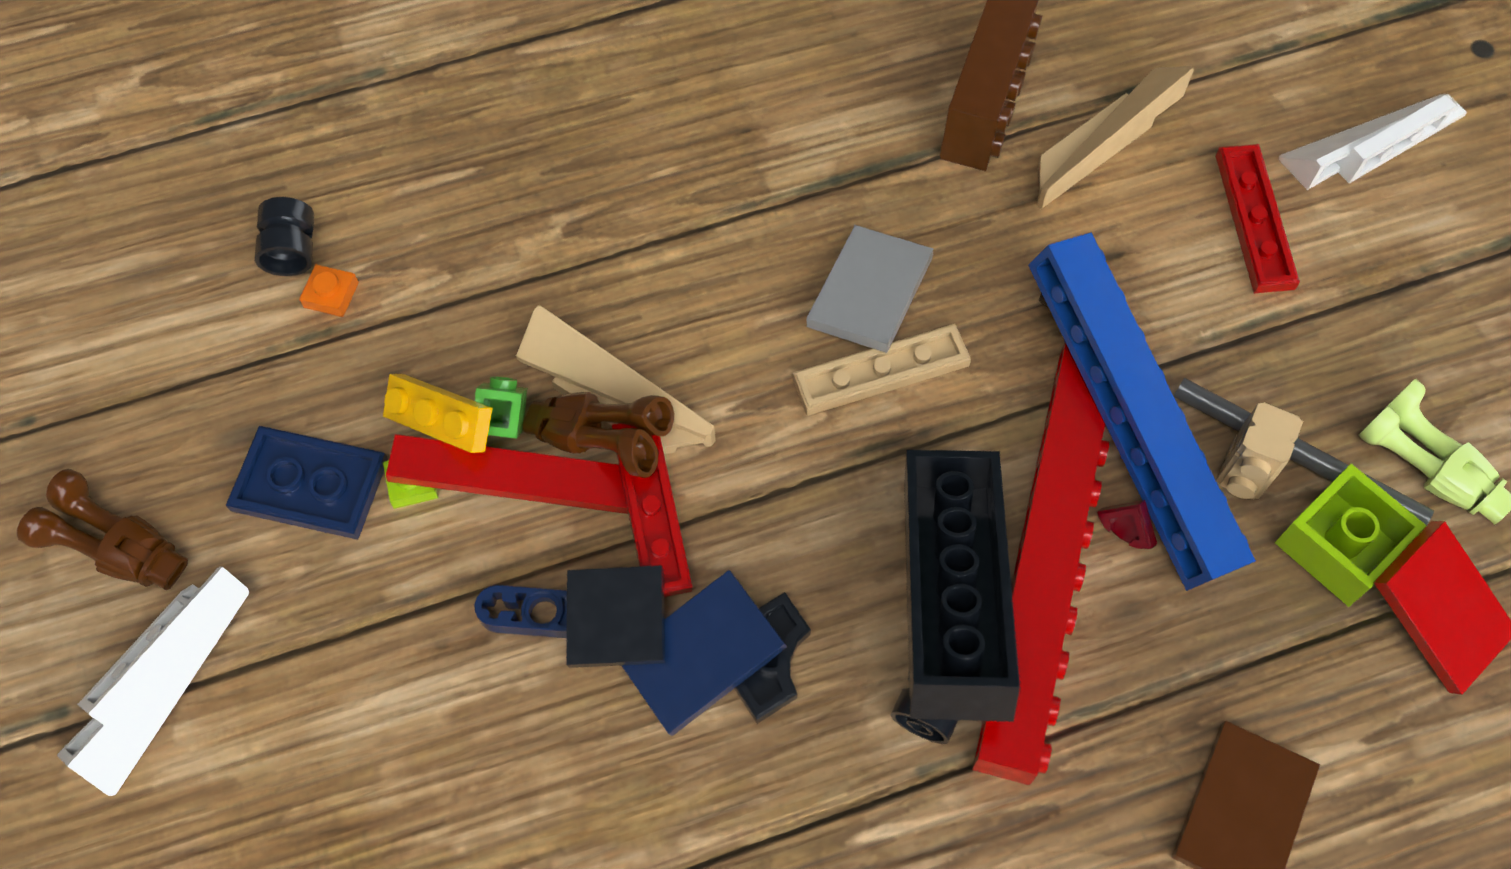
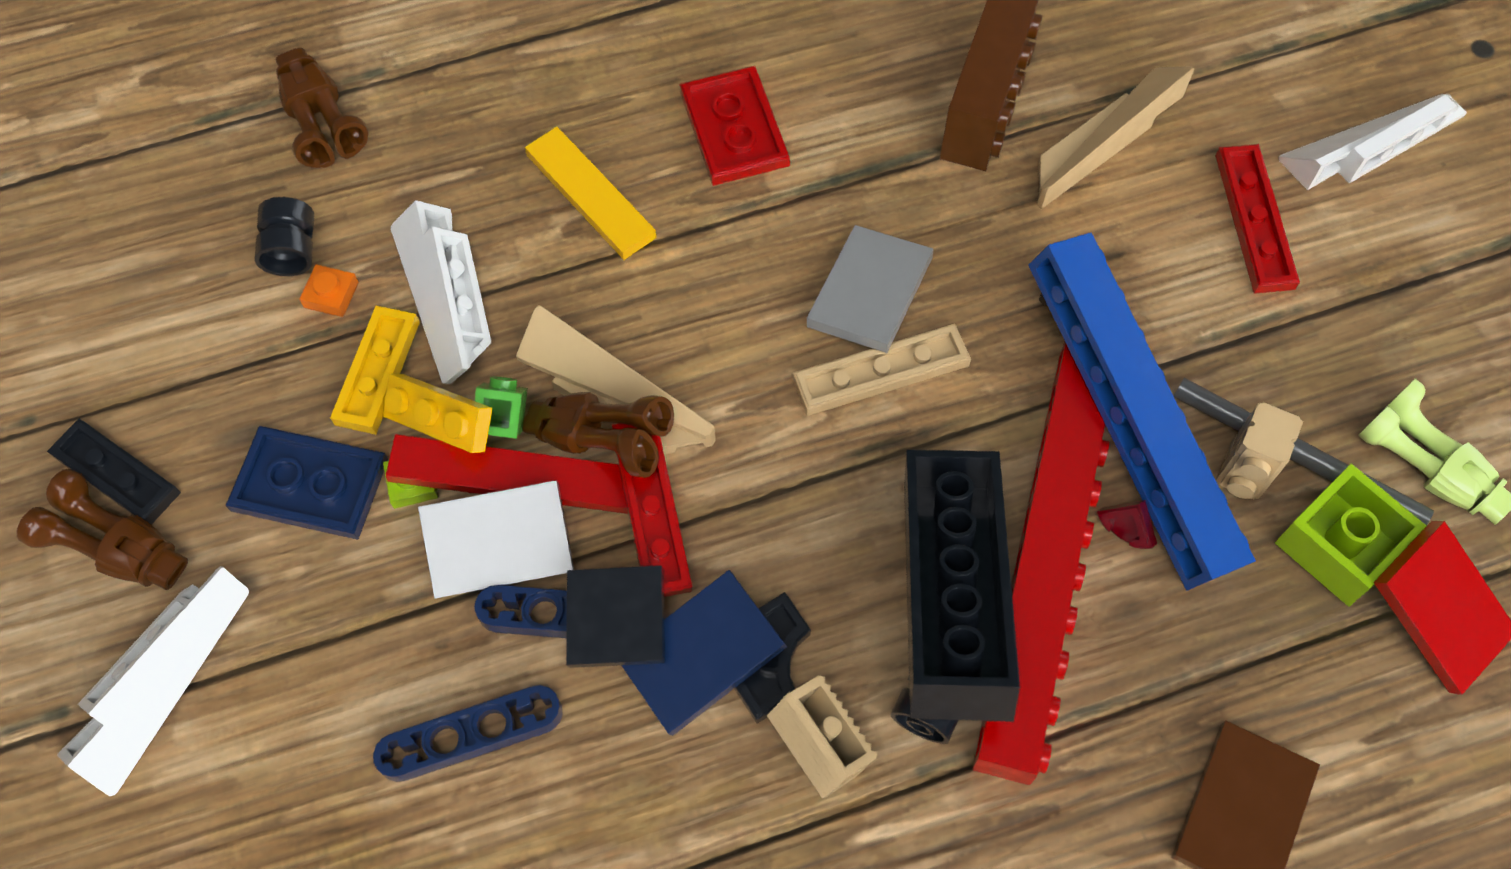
none -> black tile [47,418,181,525]
none -> reddish brown piece [276,48,368,168]
none -> yellow plate [330,305,420,435]
none -> dark blue beam [373,685,563,782]
none -> white wedge [391,200,491,384]
none -> tile [418,480,574,599]
none -> yellow tile [525,127,657,260]
none -> red tile [680,66,790,186]
none -> tan brick [767,675,877,799]

